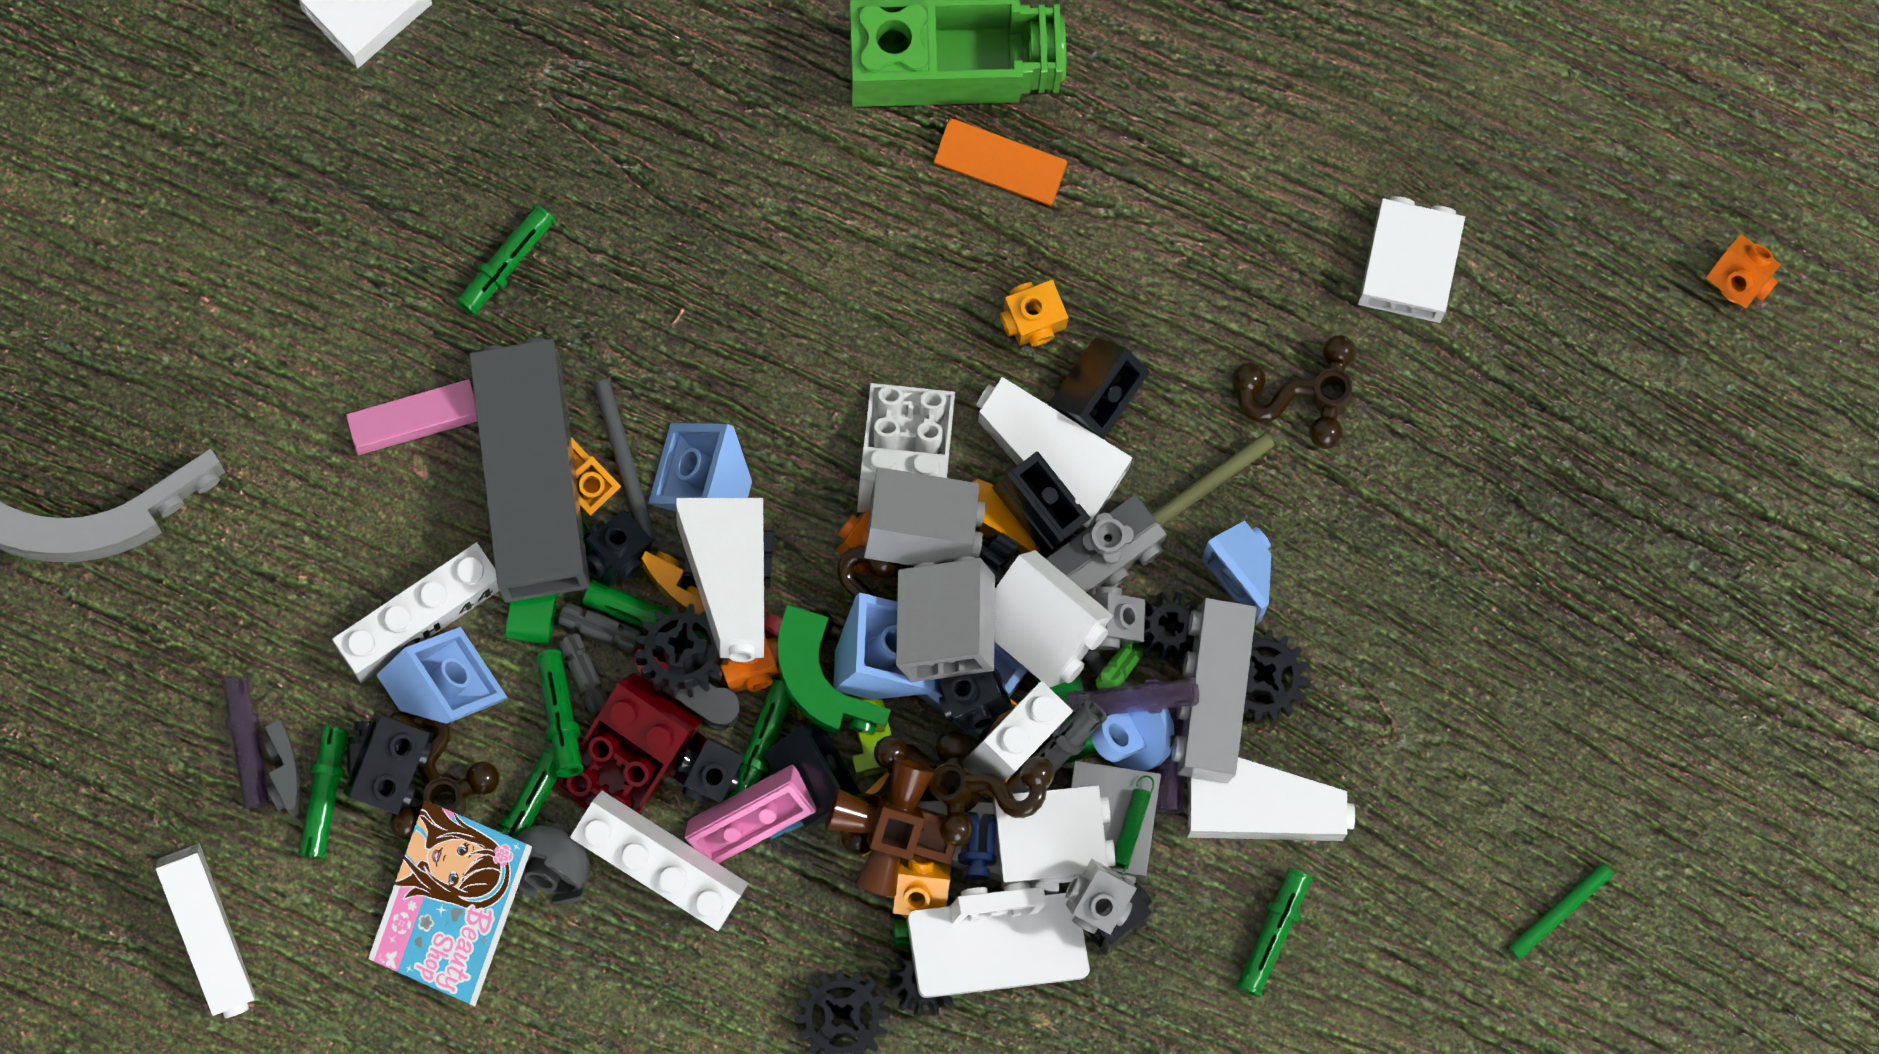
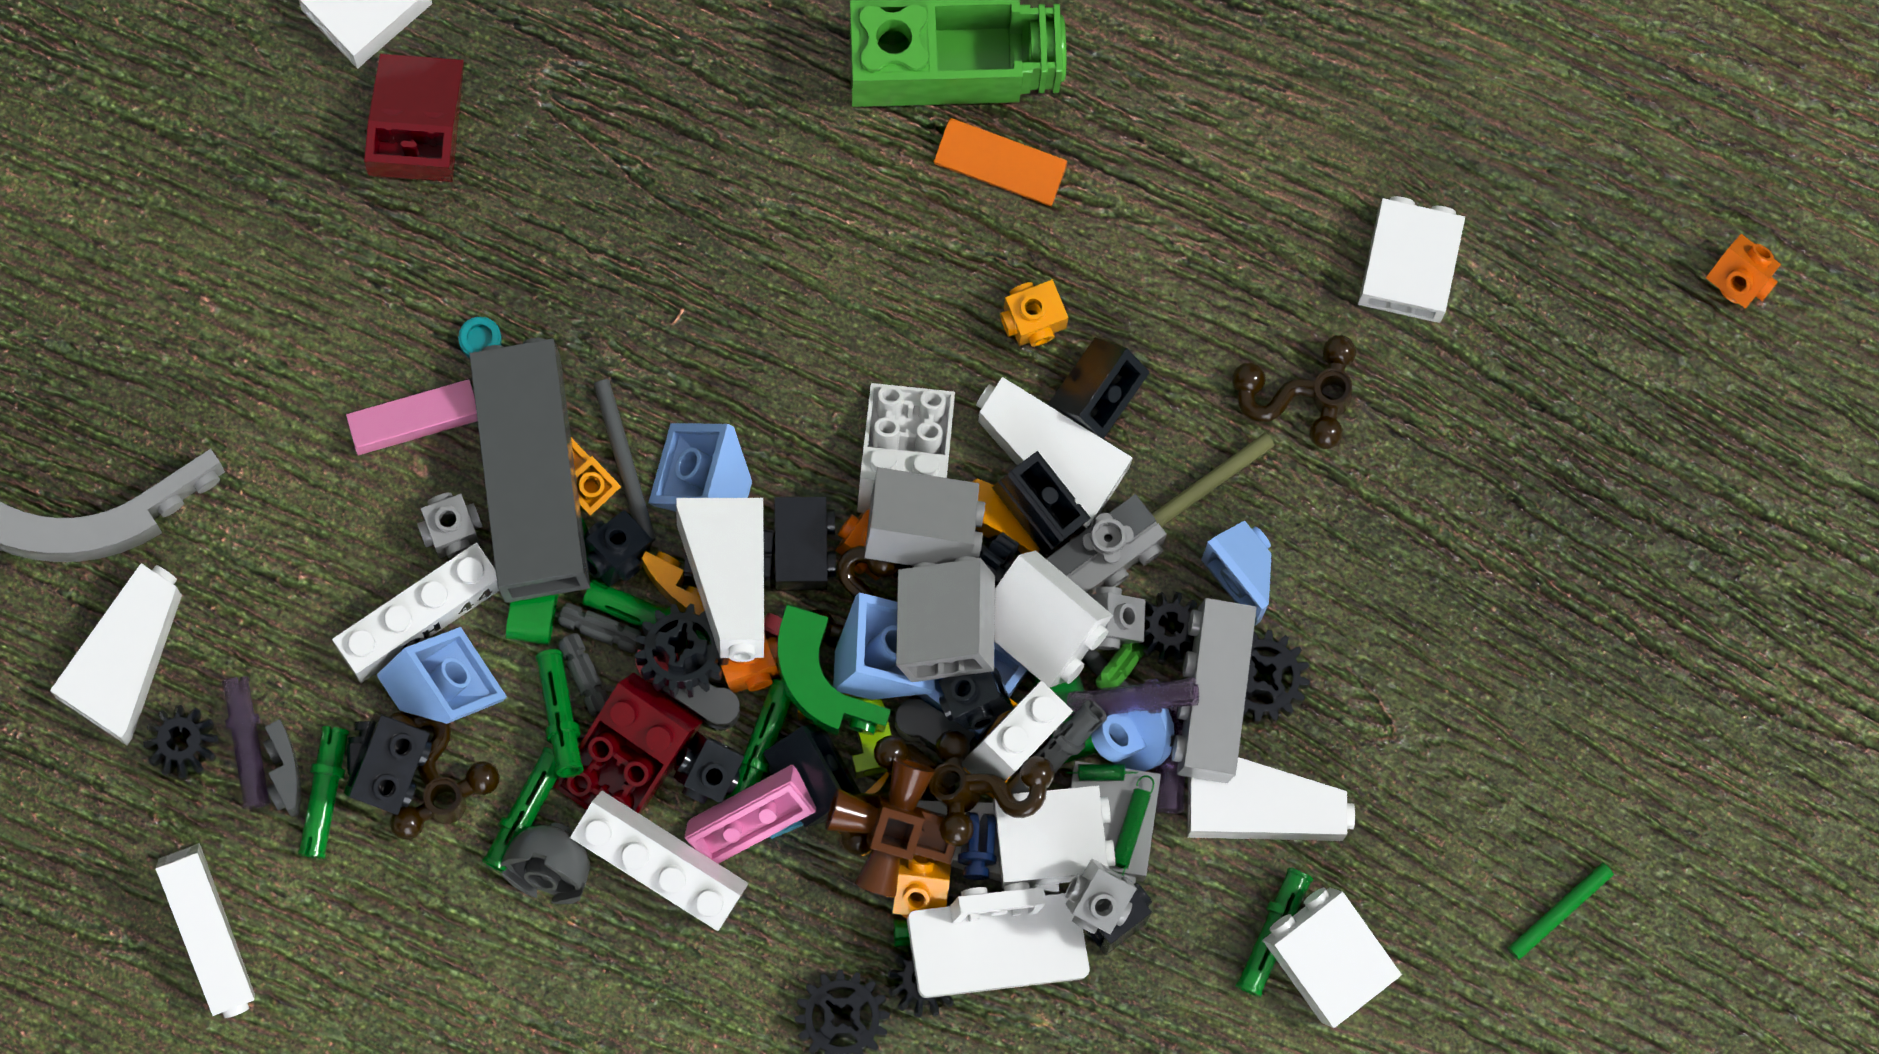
sticker [368,800,532,1006] -> none
green pin [455,204,556,317] -> none
none -> white slope [50,563,182,745]
none -> black gear [143,705,219,780]
none -> dark red slope [364,54,464,182]
none -> light grey brick [417,493,483,559]
none -> teal tile [458,317,502,358]
none -> black brick [775,497,836,590]
none -> dark grey leg [895,699,975,766]
none -> green piece [1065,764,1138,781]
none -> white brick [1262,887,1402,1028]

